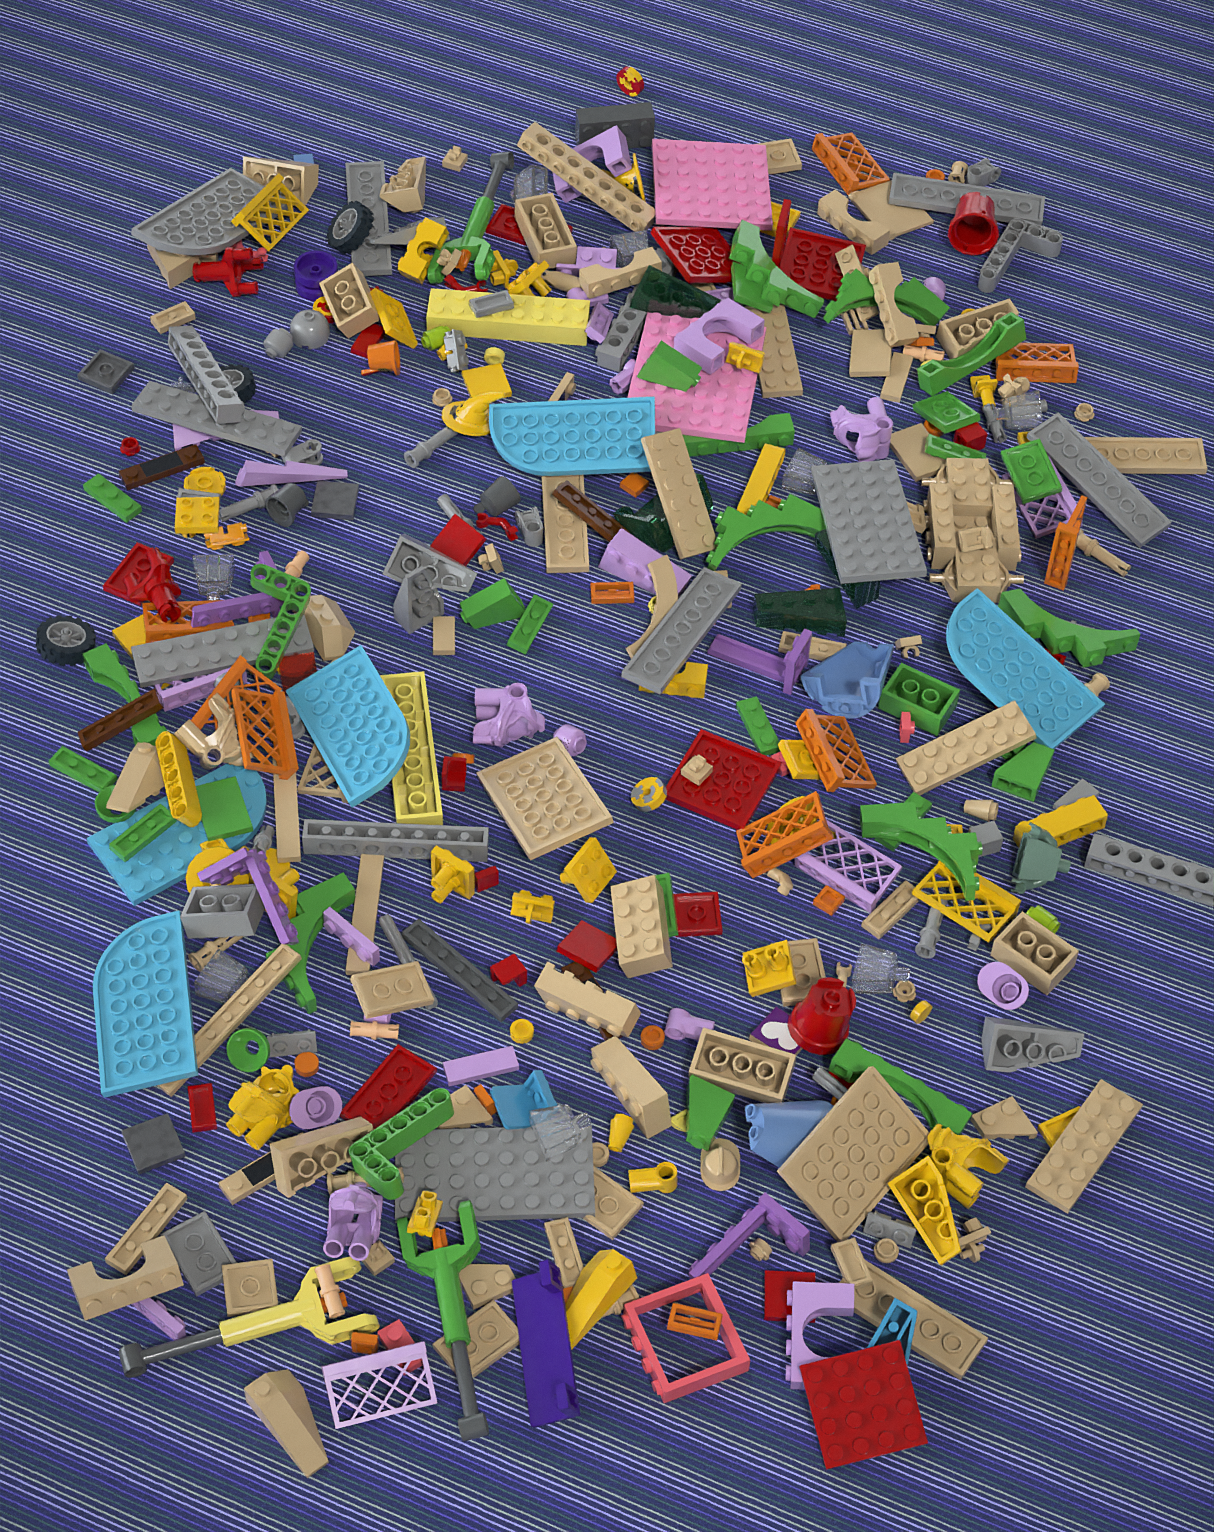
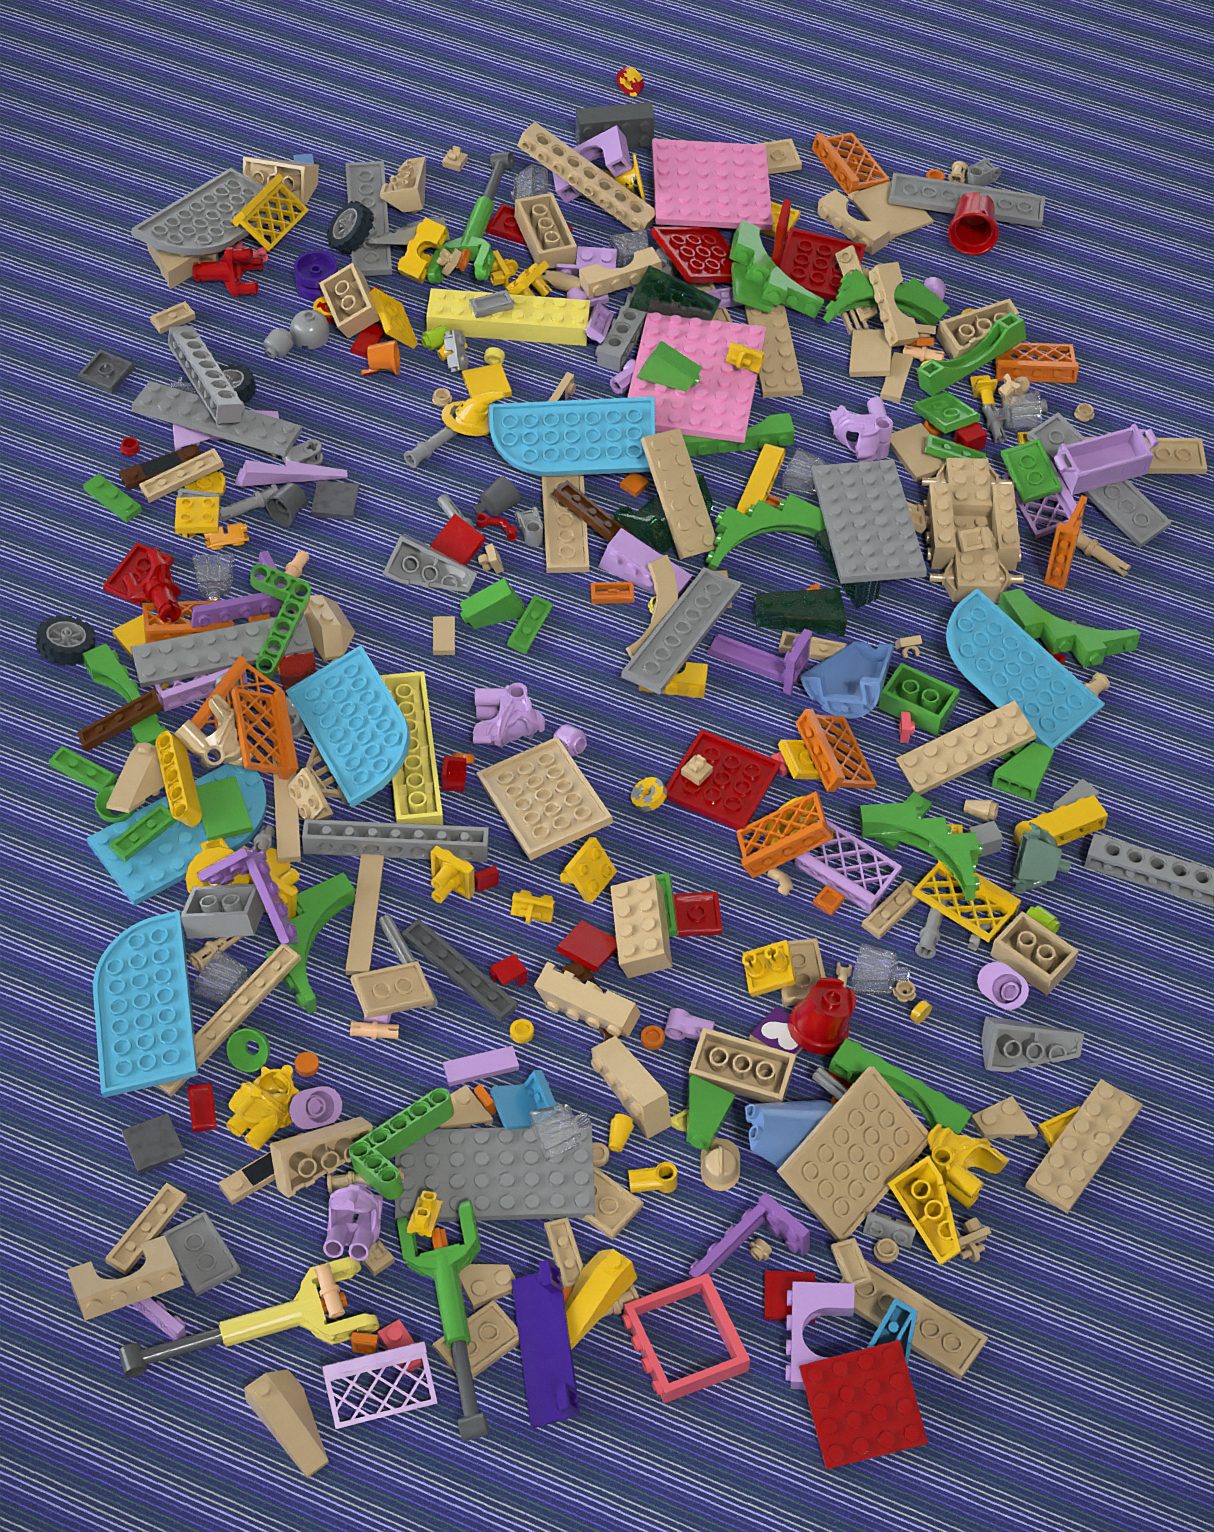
tan tile [222,1259,278,1317] -> none
light grey hinge [267,1029,317,1058] -> none
lavender plate [323,907,380,966] -> none
red tile [340,1044,437,1130] -> none
light grey wedge [393,566,444,634] -> none
red arm [444,274,488,293] -> none
orange tile [667,1303,723,1341] -> none
lavender arch [674,298,765,375] -> none
bright green plate [736,696,780,756] -> none
light grey beam [978,218,1063,293] -> none
none -> tan plate [139,448,224,503]
none -> tan bracket [287,767,333,820]
none -> lavender container [1054,423,1159,495]

